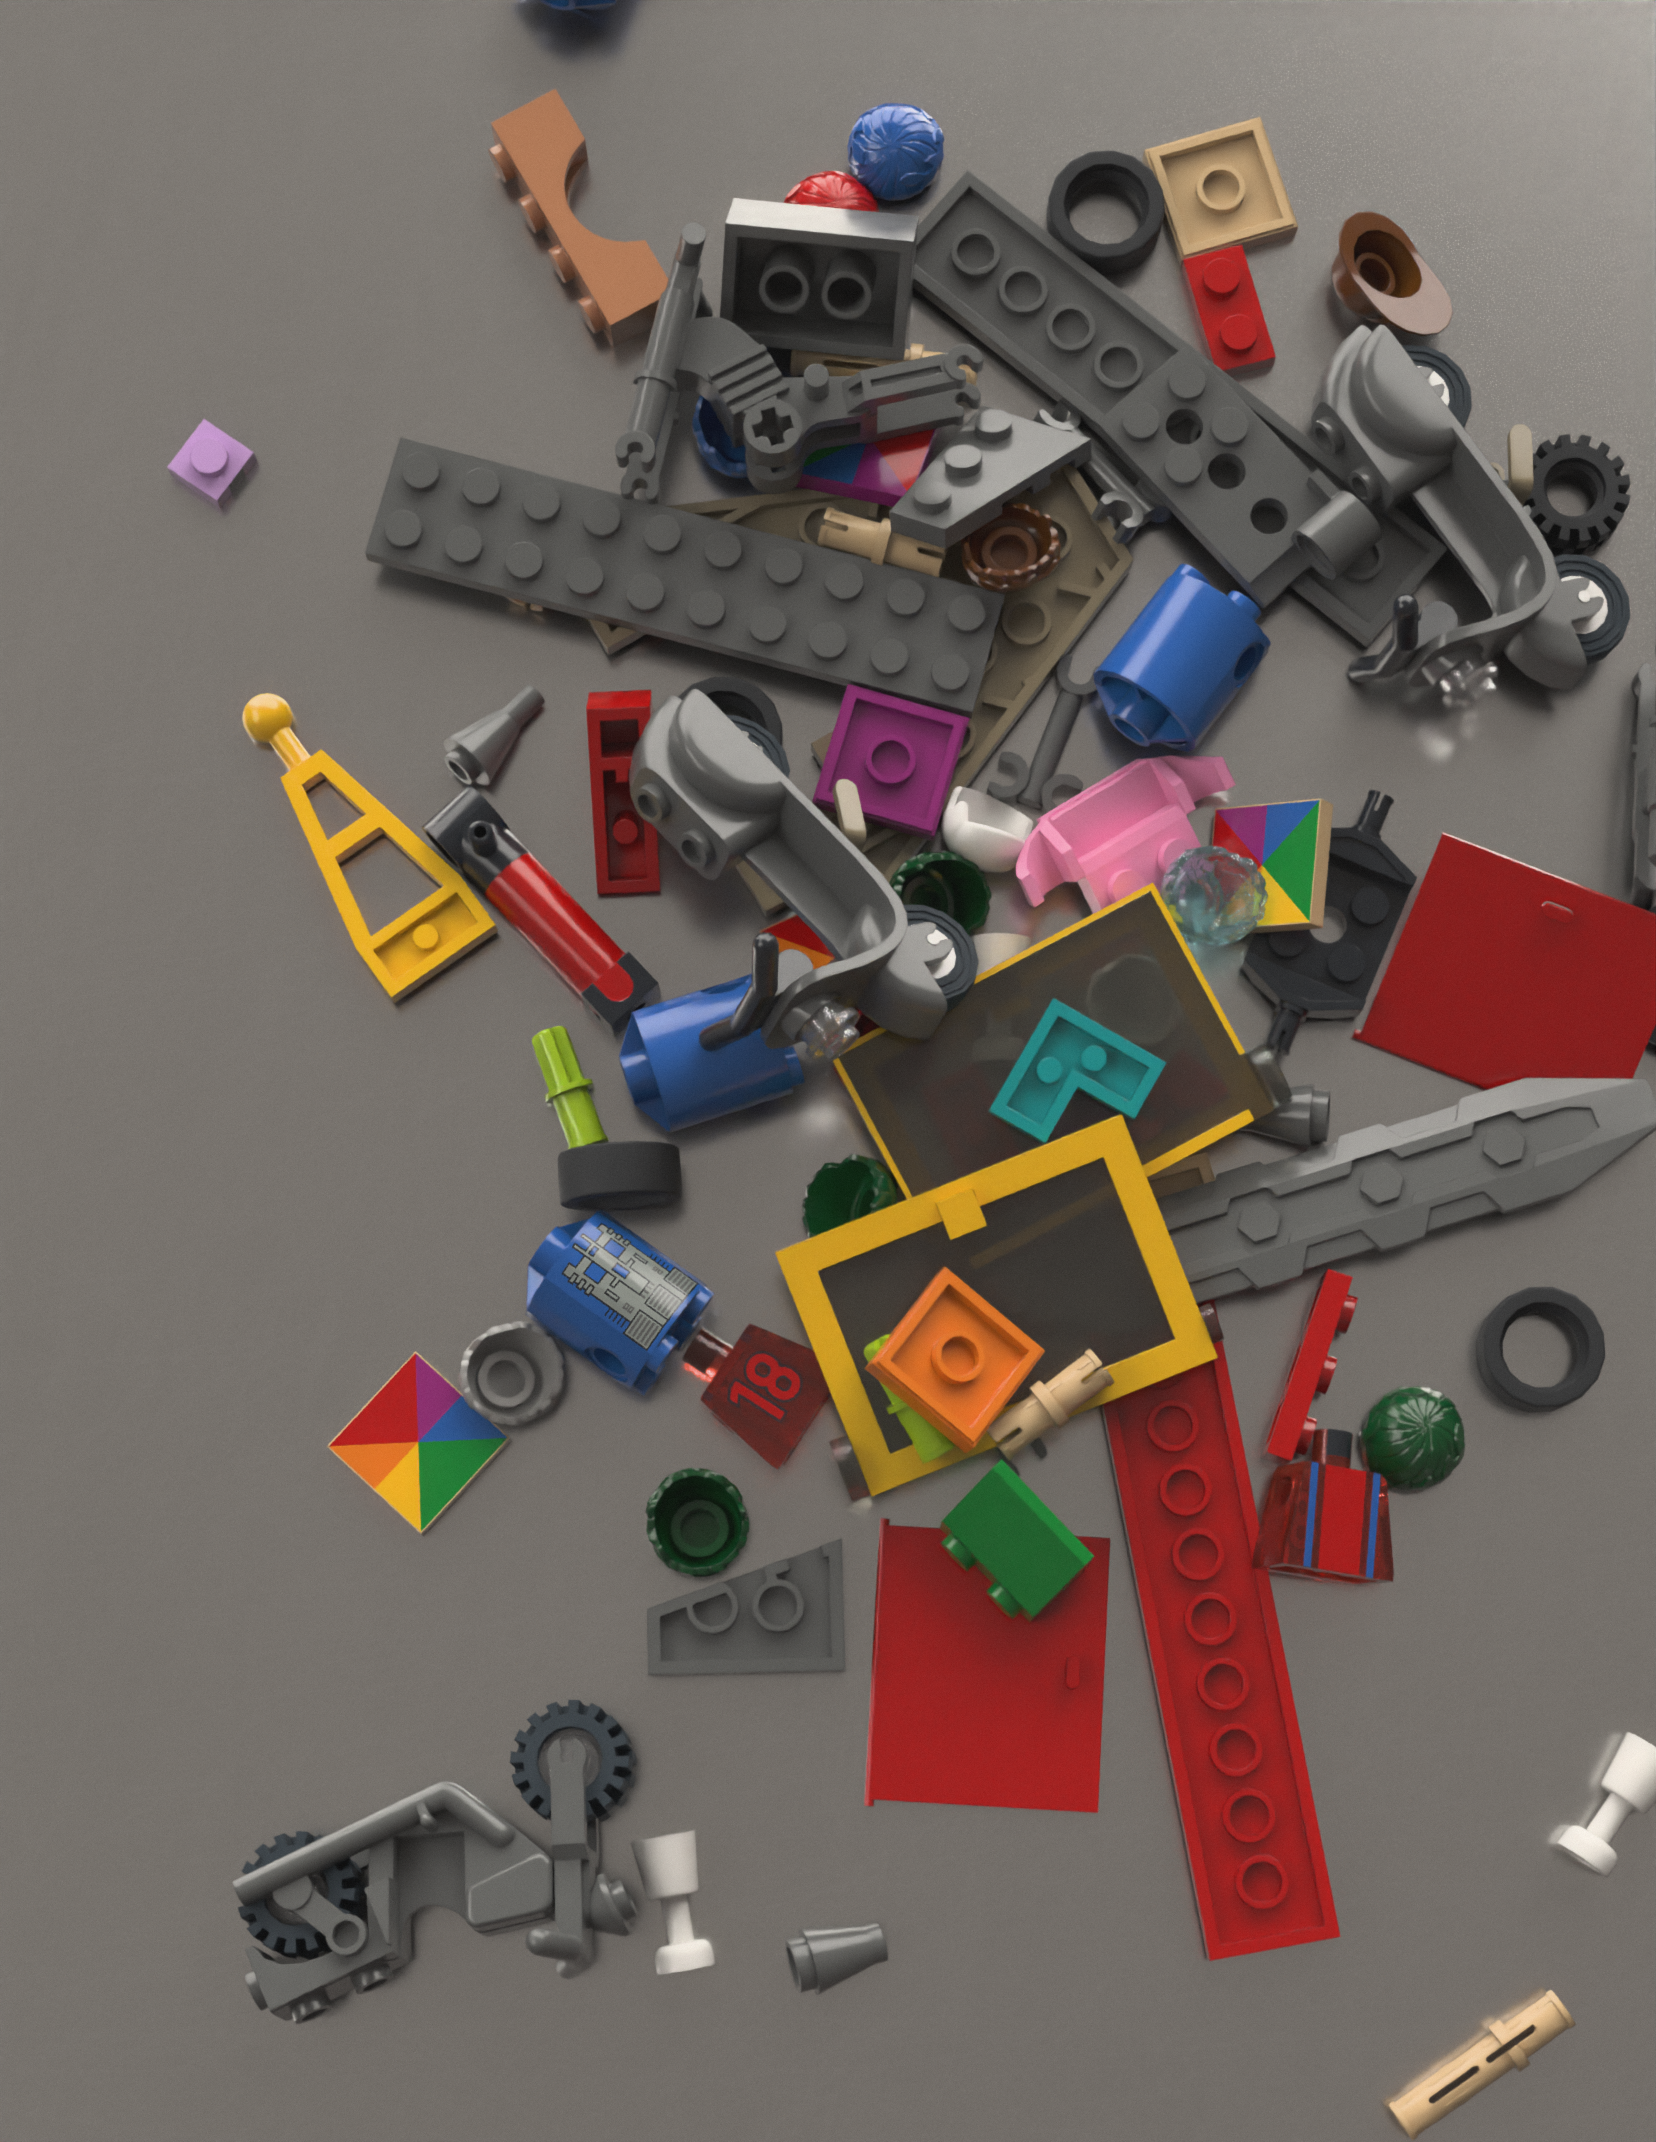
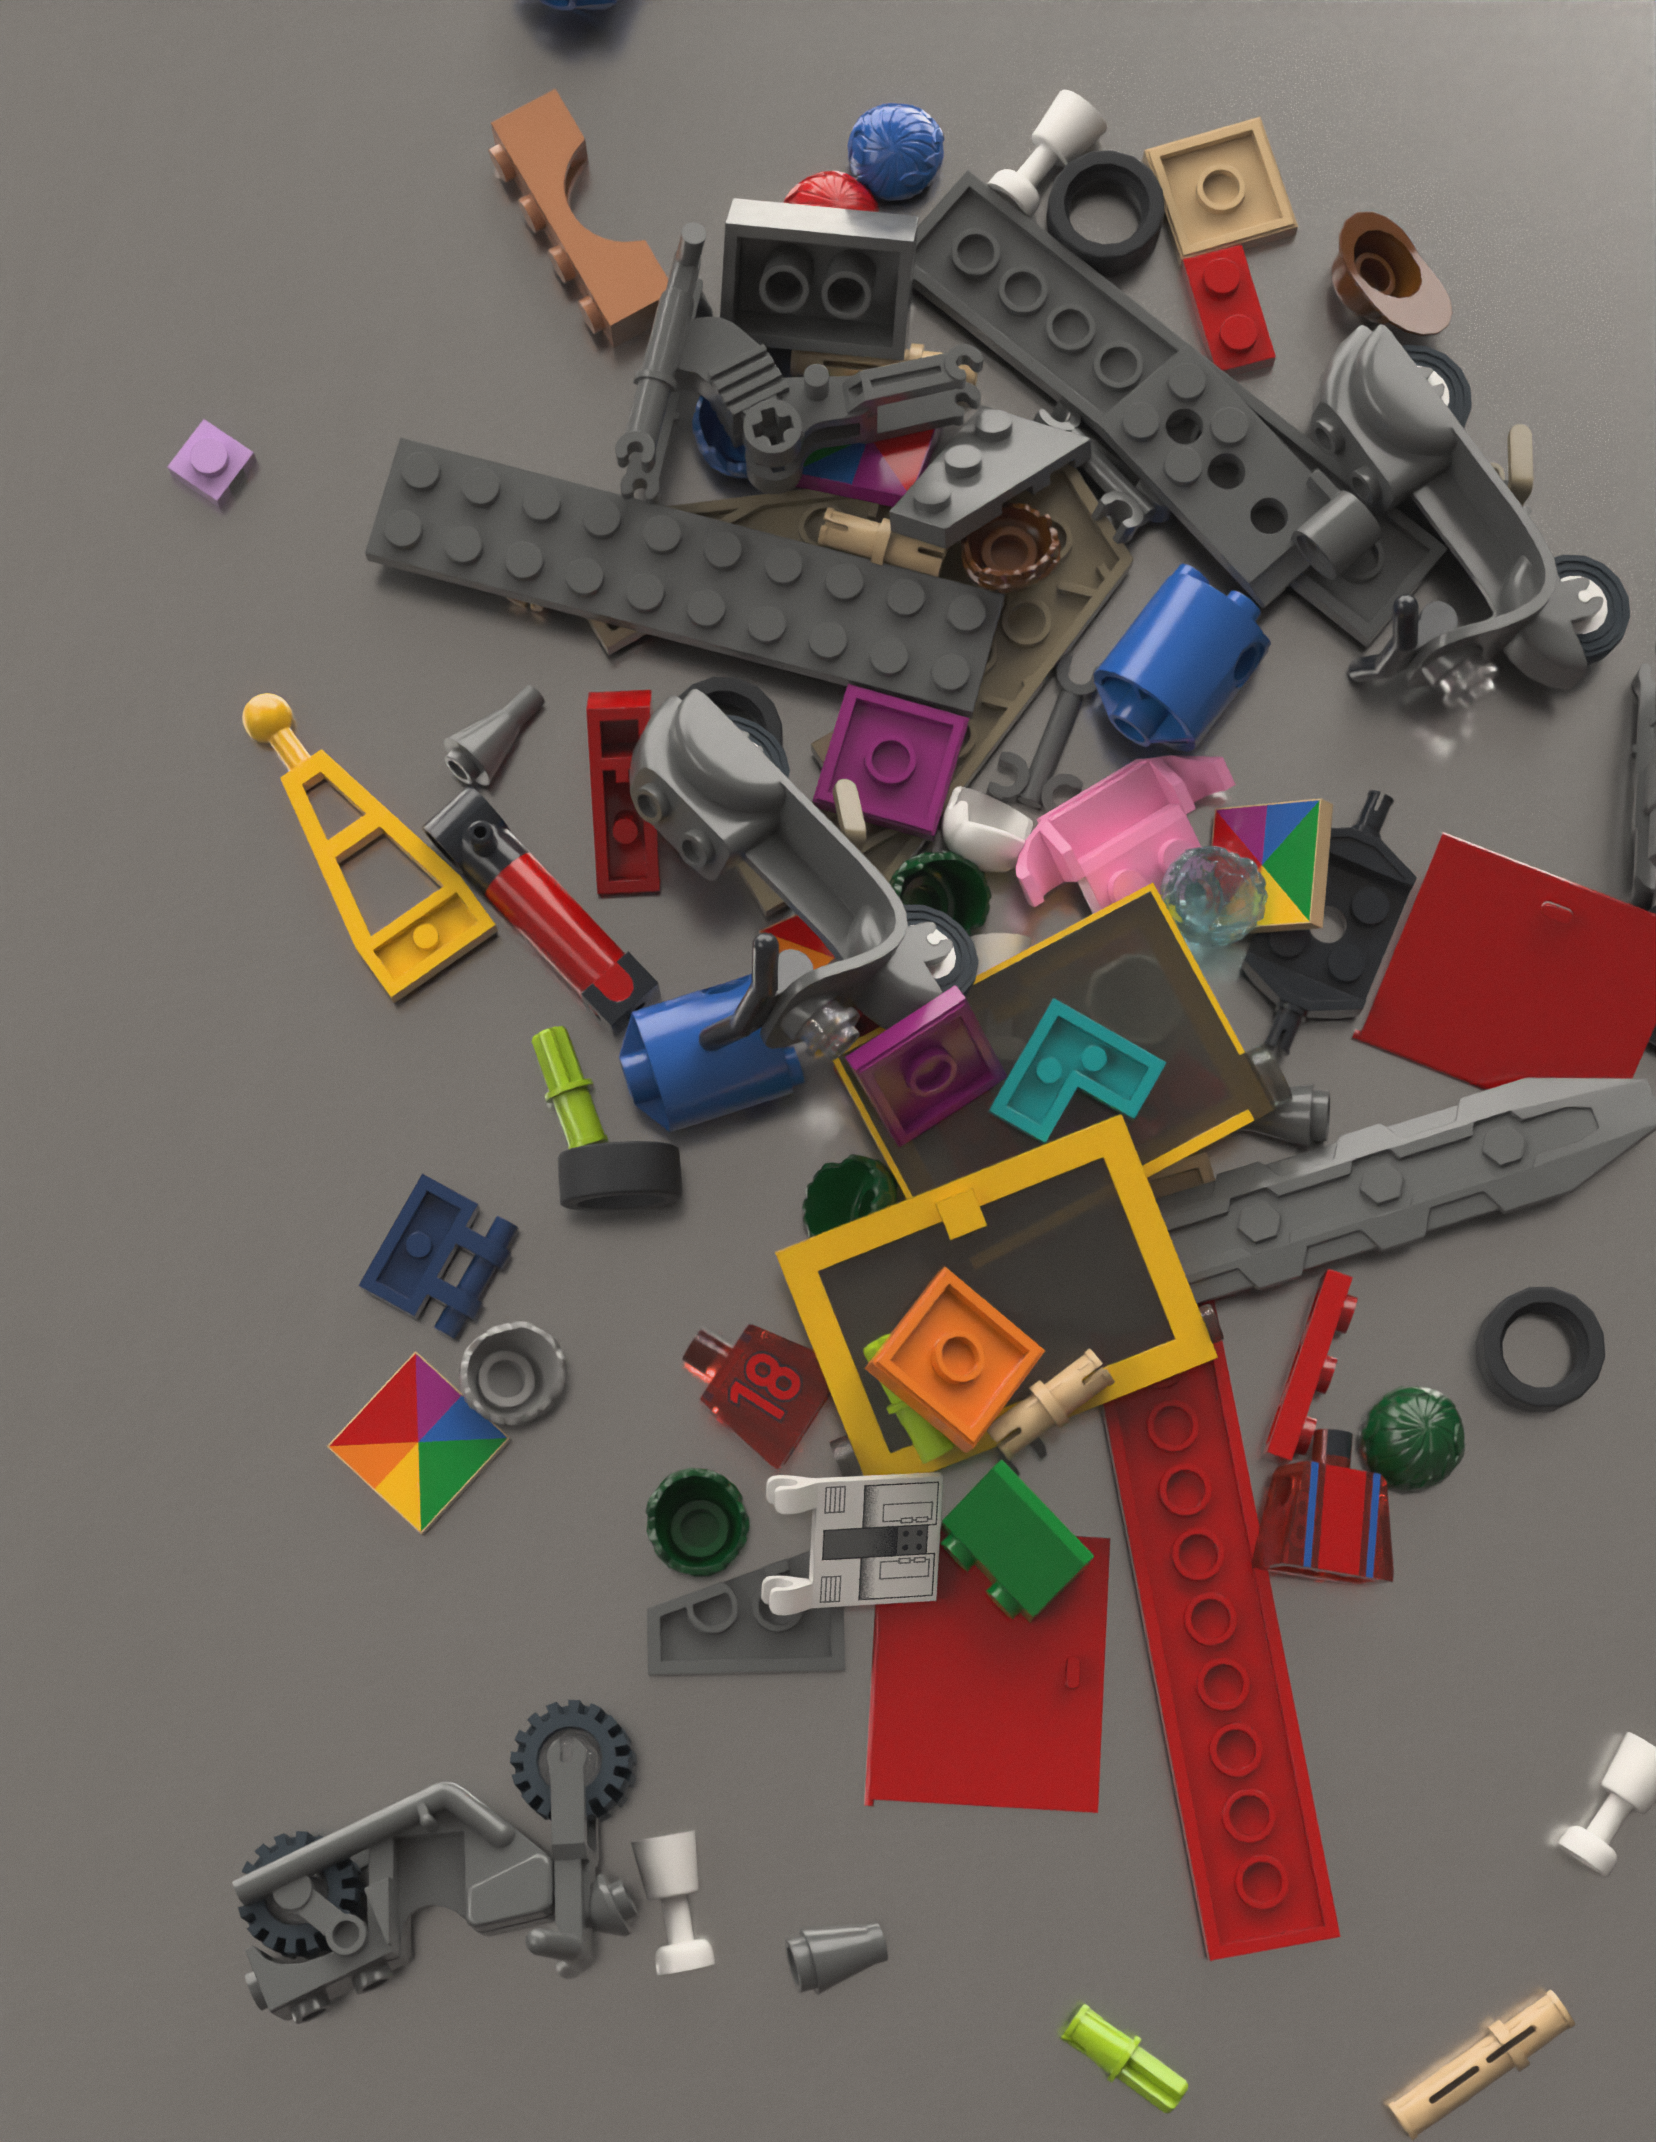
blue cylinder [525,1210,715,1396] -> none
black tyre [1522,434,1631,555] -> none
none -> dark blue plate [358,1174,519,1340]
none -> white flag [761,1472,943,1615]
none -> magenta tile [845,985,1008,1148]
none -> white piece [987,90,1107,218]
none -> lime axle [1060,2003,1188,2113]

